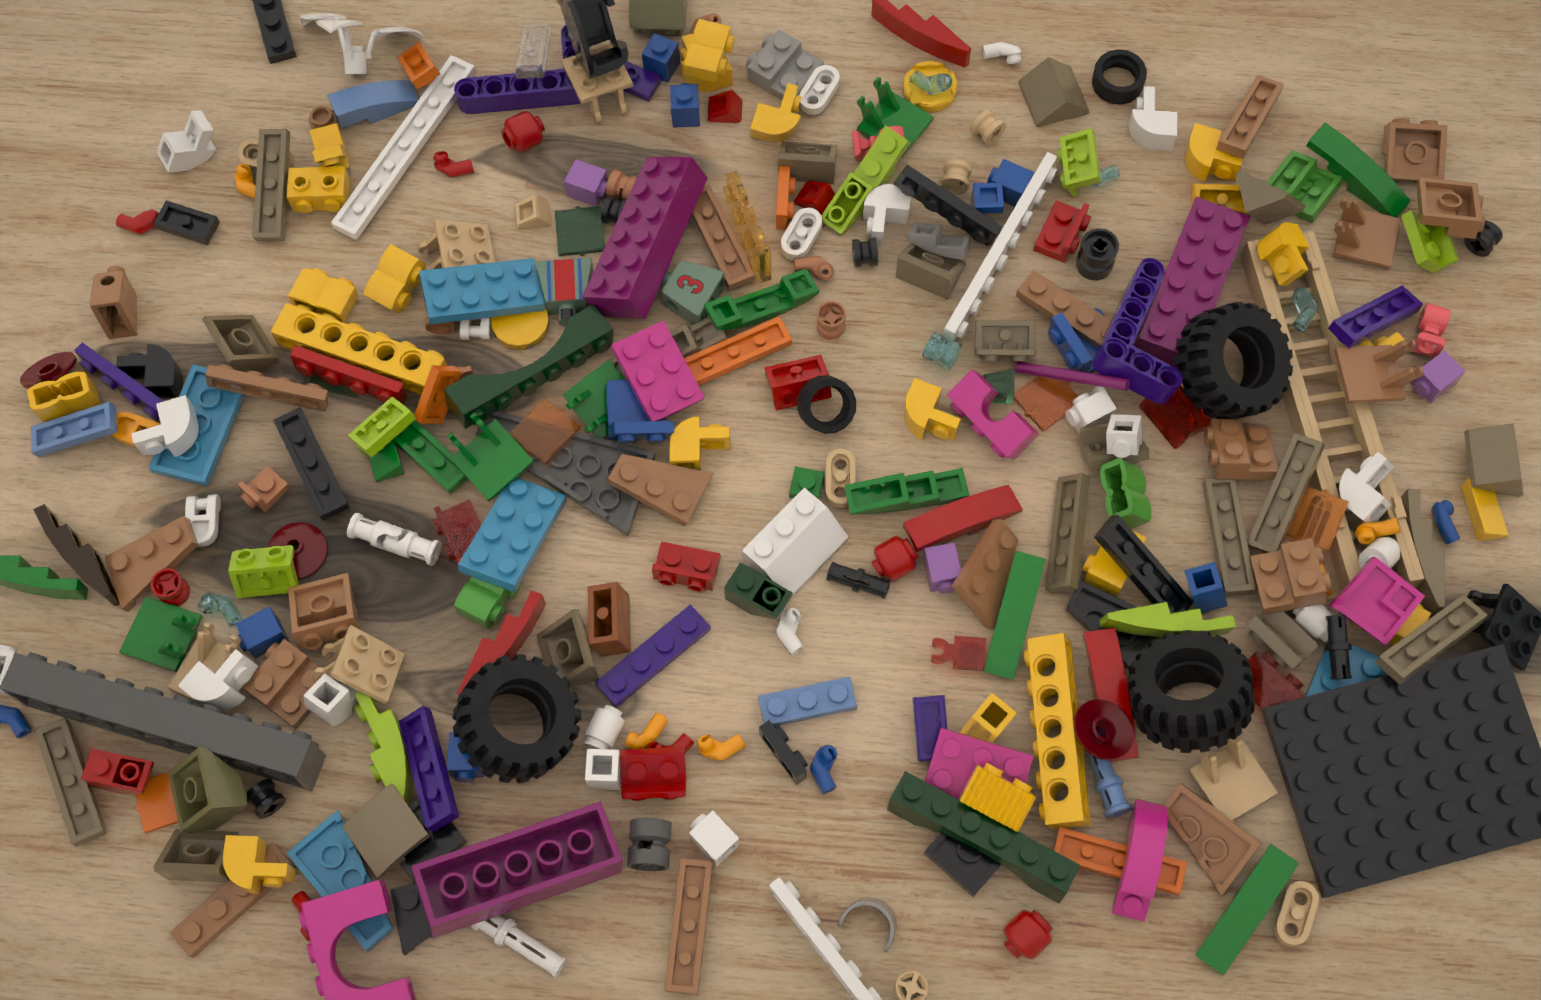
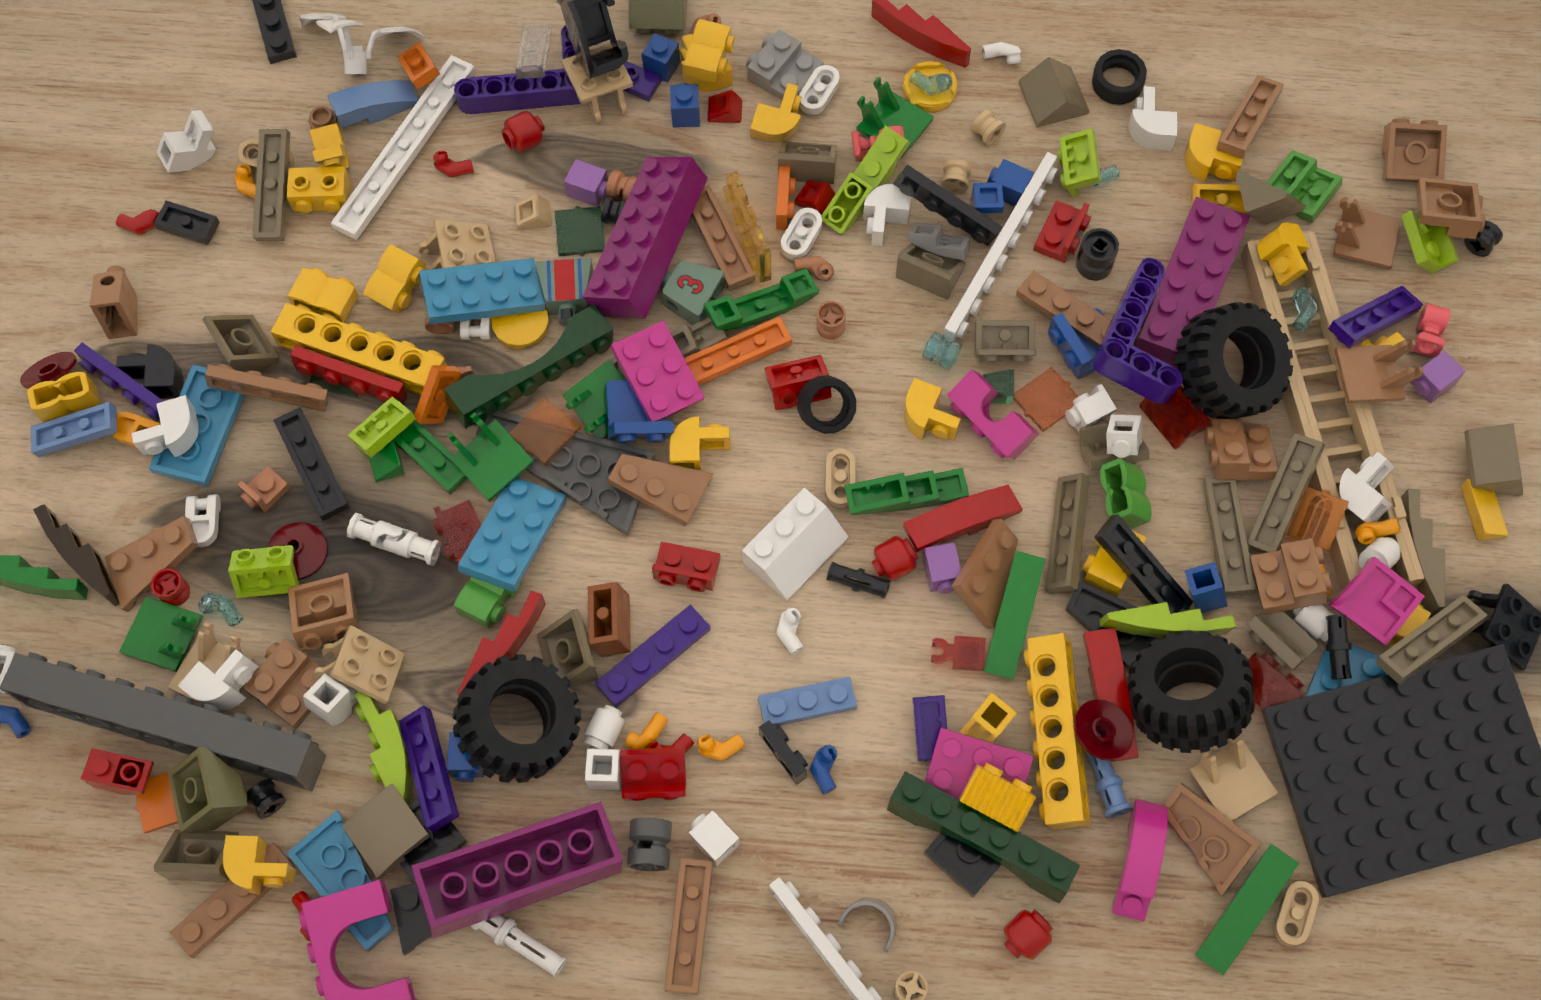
dark tan plate [35,718,107,847] -> none
blue brick [235,606,290,658] -> none
dark green slope [724,563,793,620] -> none
green plate [789,466,824,500] -> none
black wheel [852,237,878,268] -> none
magenta bar [1015,361,1130,391] -> none
orange plate [1053,827,1187,896] -> none
green slope [1306,122,1411,218] -> none
blue arm [1431,500,1460,544] -> none

